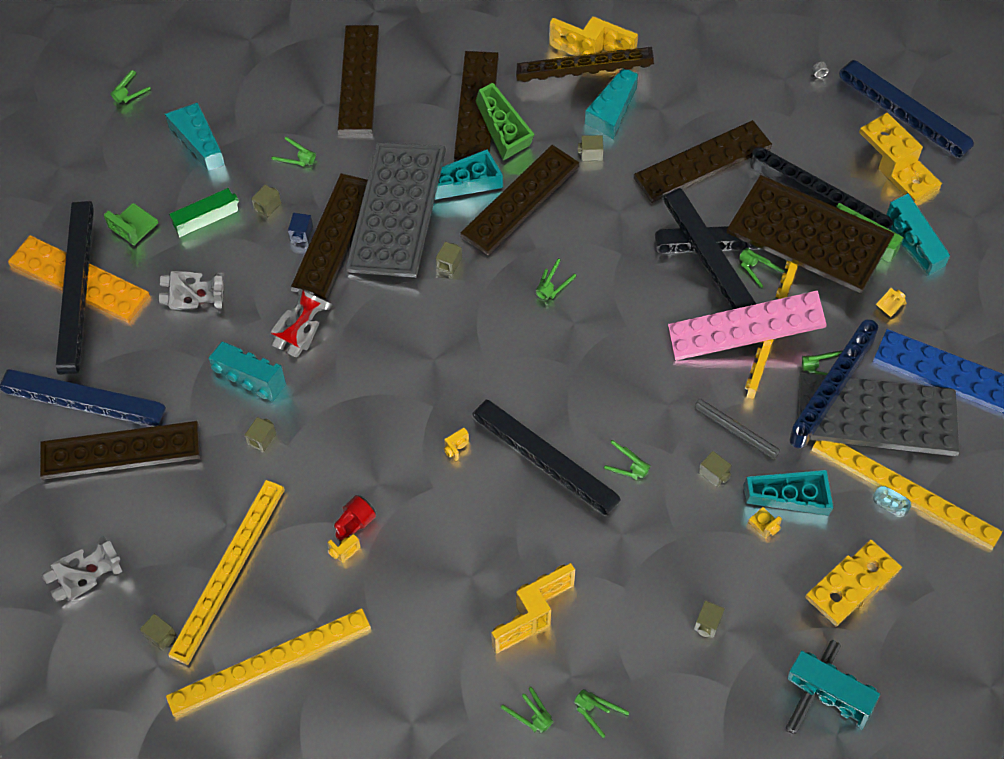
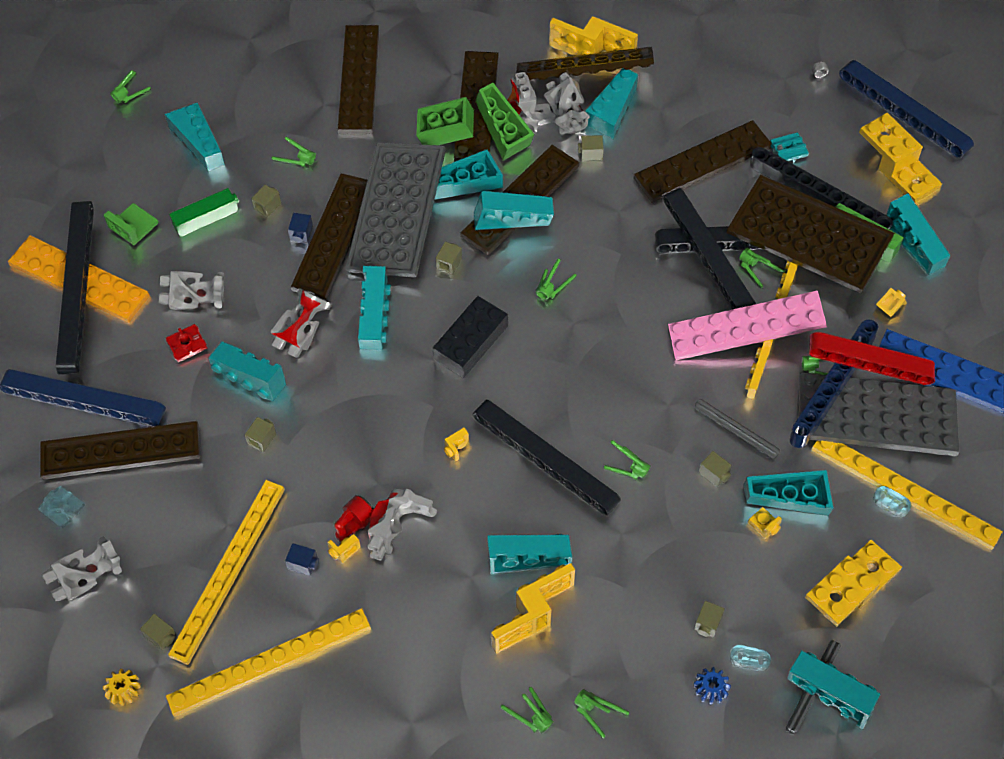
none -> clear light blue piece [38,486,85,528]
none -> yellow gear [103,668,141,706]
none -> red piece [166,324,207,363]
none -> dark blue brick [285,543,319,576]
none -> teal wedge [358,266,391,350]
none -> light grey hips [367,488,437,561]
none -> bright green brick [416,97,474,145]
none -> black brick [432,296,508,378]
none -> teal wedge [474,191,554,230]
none -> teal wedge [487,534,572,574]
none -> light grey hips [507,72,557,132]
none -> light grey hips [544,72,590,135]
none -> blue gear [694,667,731,705]
none -> clear light blue beam [730,645,771,671]
none -> teal piece [770,132,809,163]
none -> red beam [809,332,935,385]

